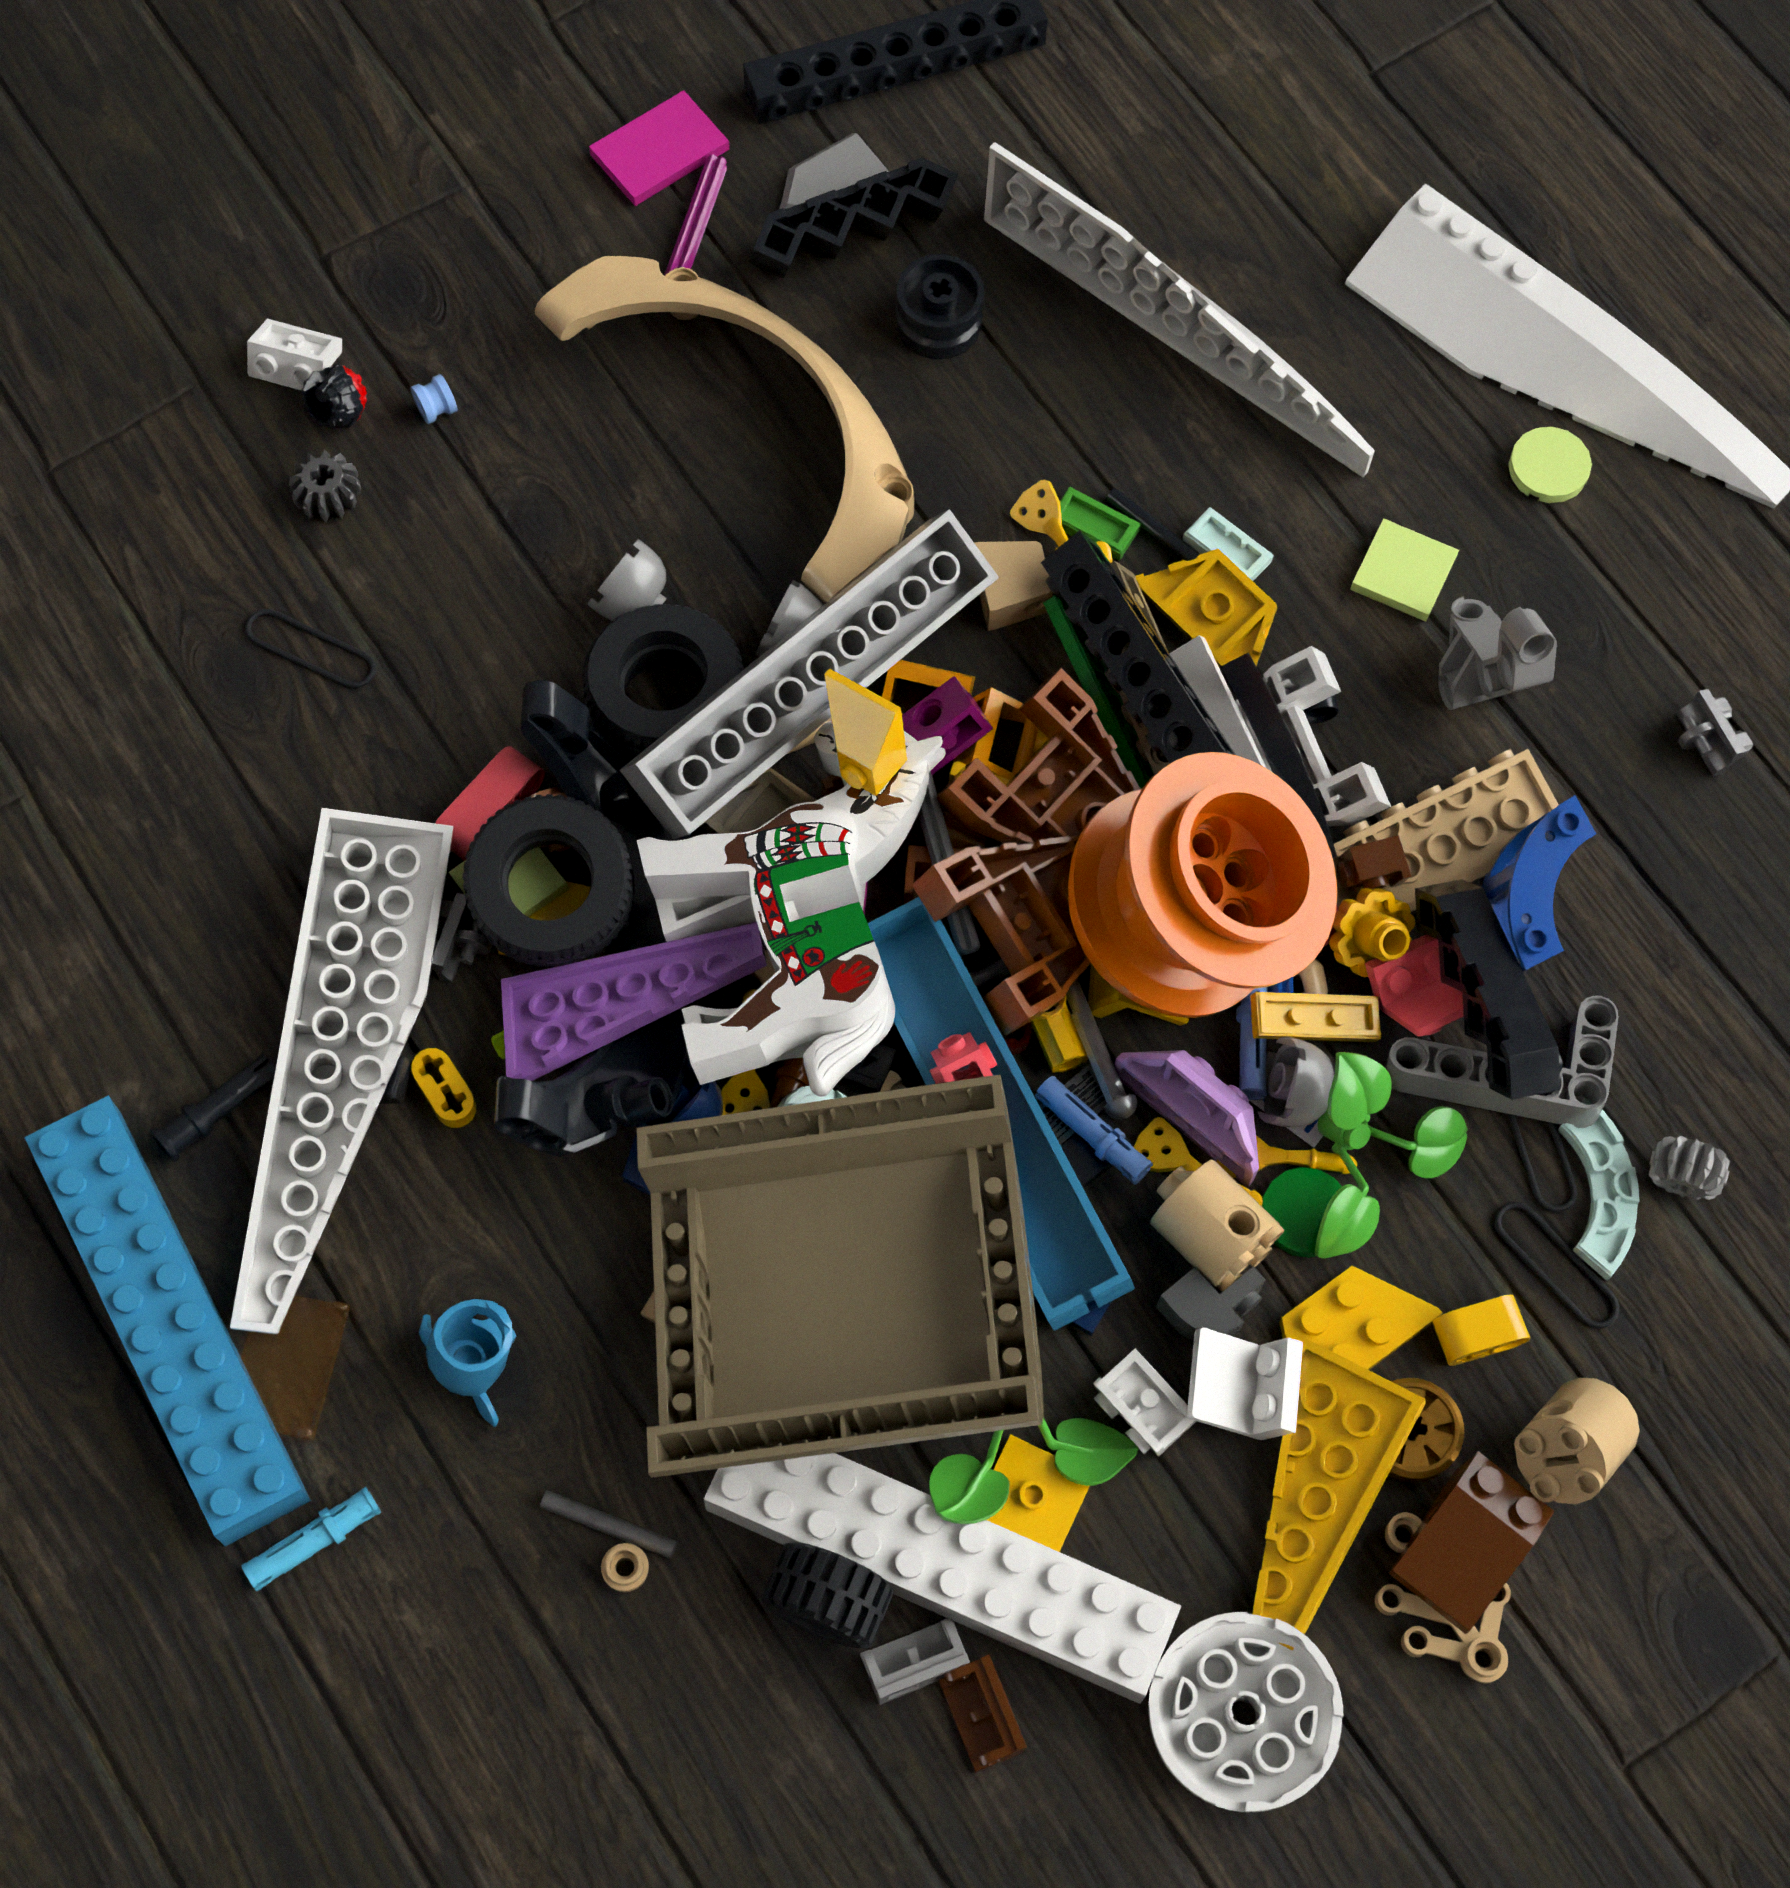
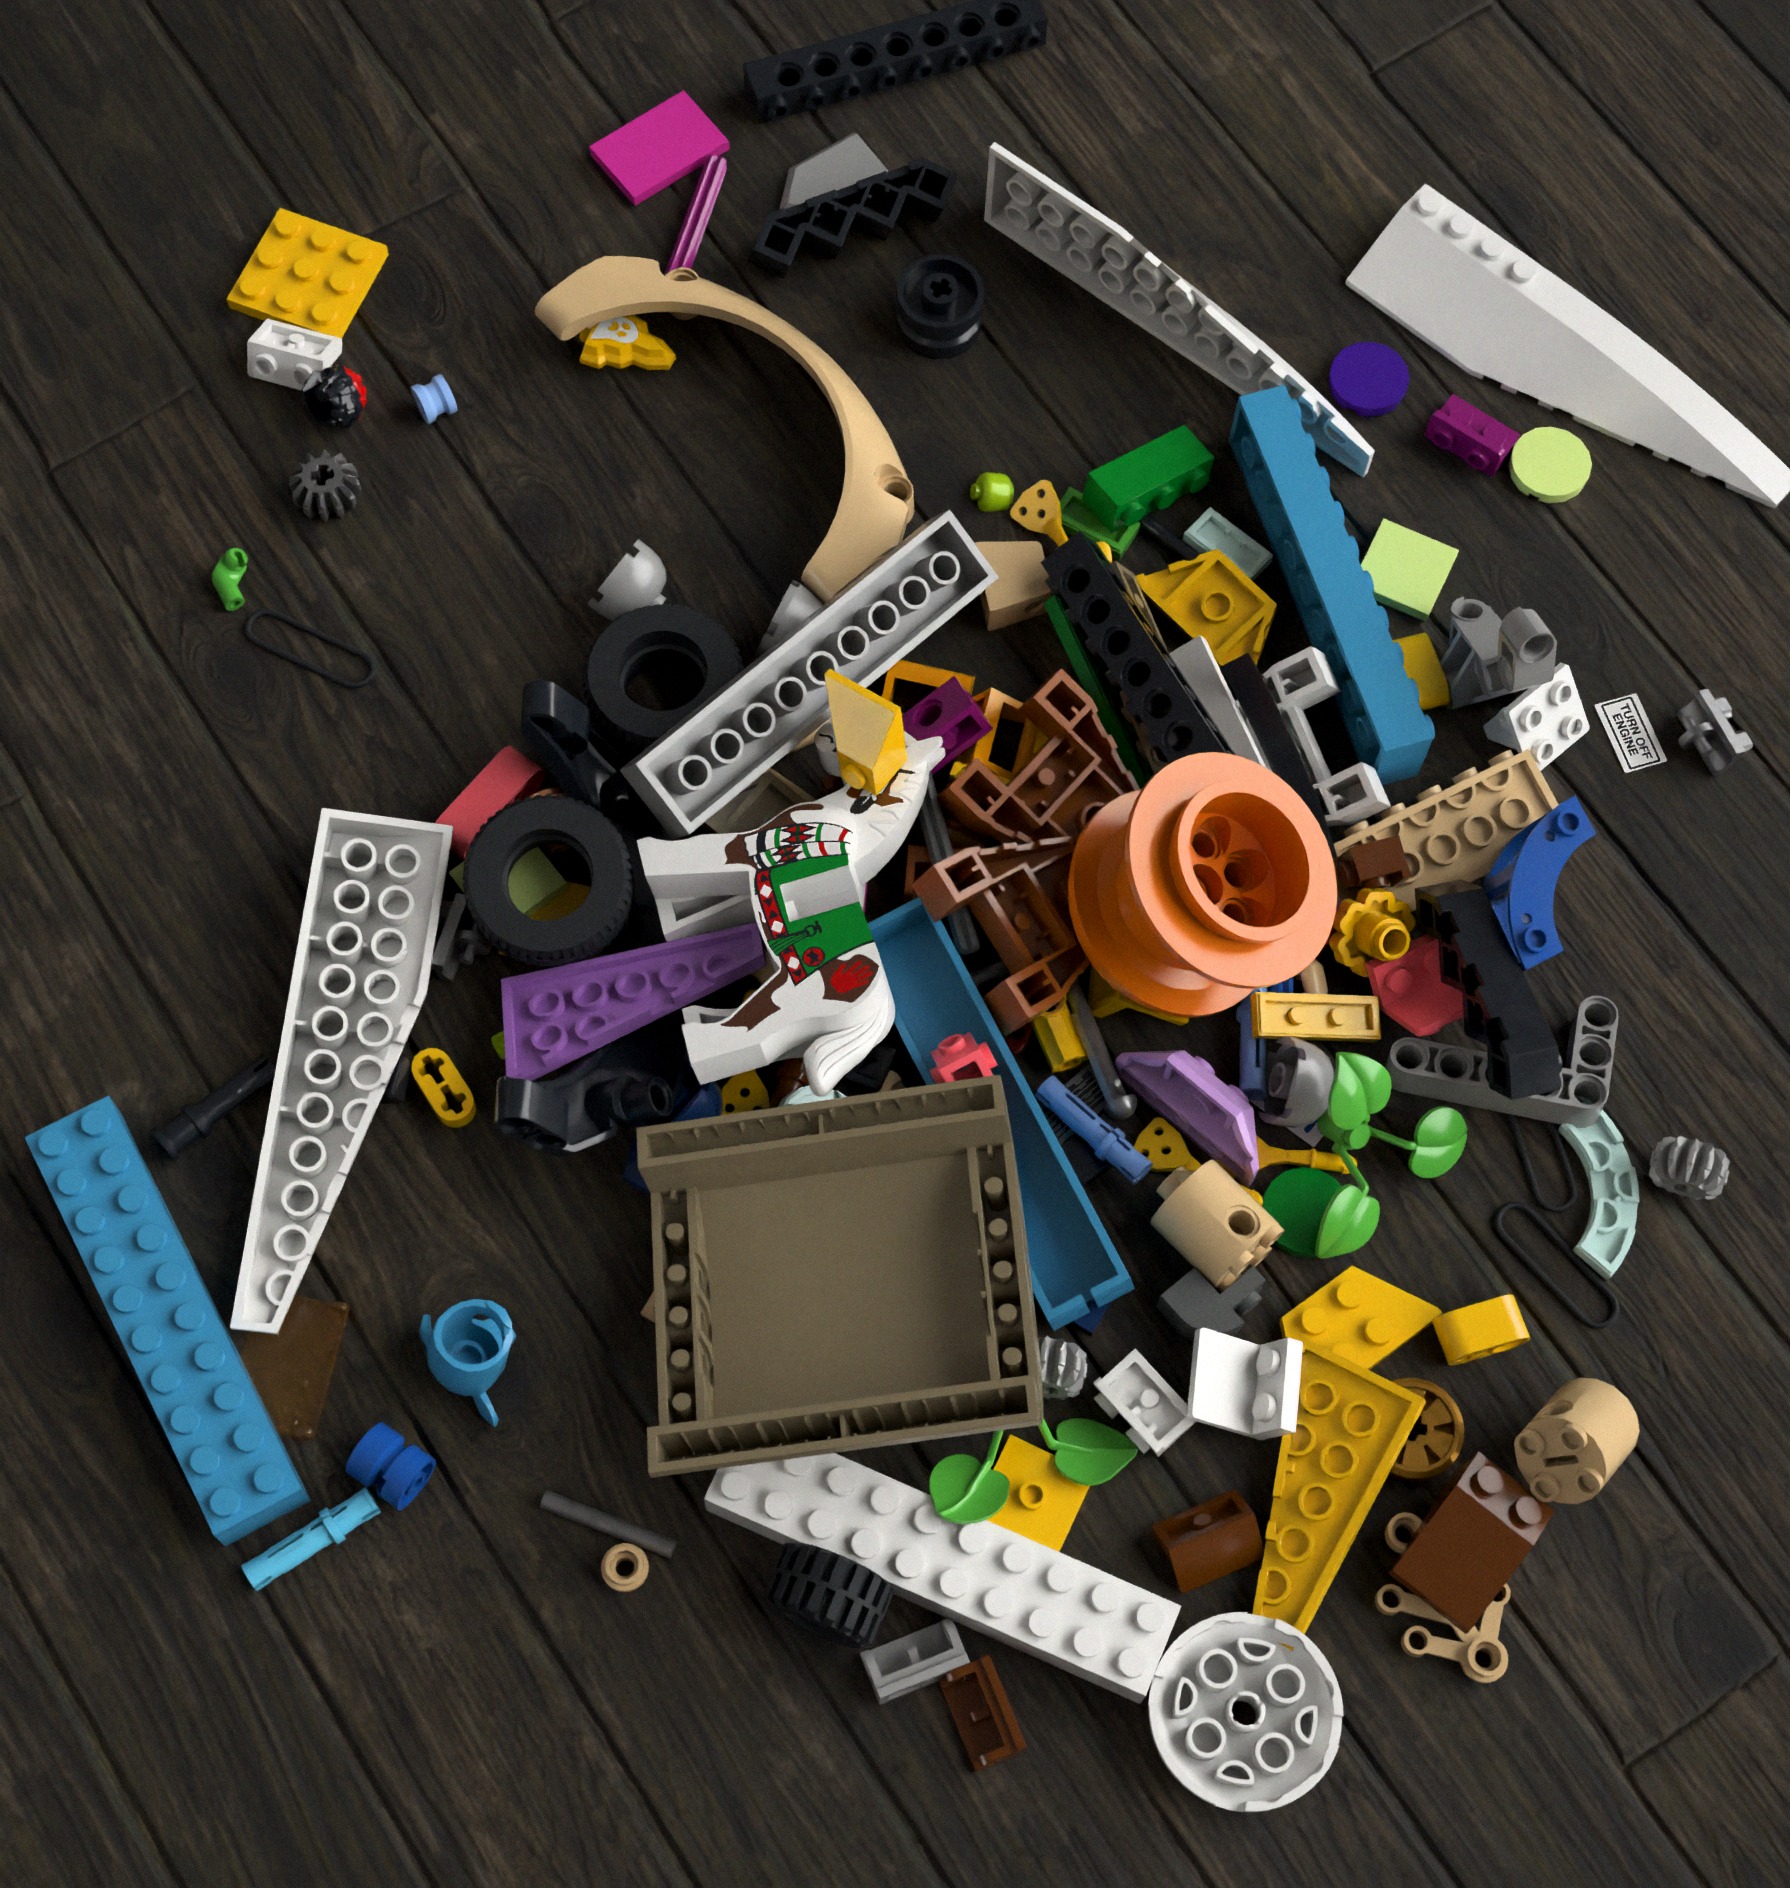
none -> bright green arm [211,548,248,611]
none -> yellow plate [227,208,389,338]
none -> blue wheel [345,1422,436,1511]
none -> yellow rock [579,314,676,370]
none -> lime piece [970,472,1014,512]
none -> light grey gear [1038,1336,1088,1400]
none -> green brick [1082,425,1214,532]
none -> reddish brown panel [1151,1489,1265,1593]
none -> dark azure brick [1229,385,1435,785]
none -> dark purple tile [1328,342,1410,417]
none -> yellow beam [1392,633,1449,711]
none -> magenta bracket [1424,394,1521,477]
none -> white bracket [1483,663,1590,771]
none -> white sticker [1594,693,1667,773]

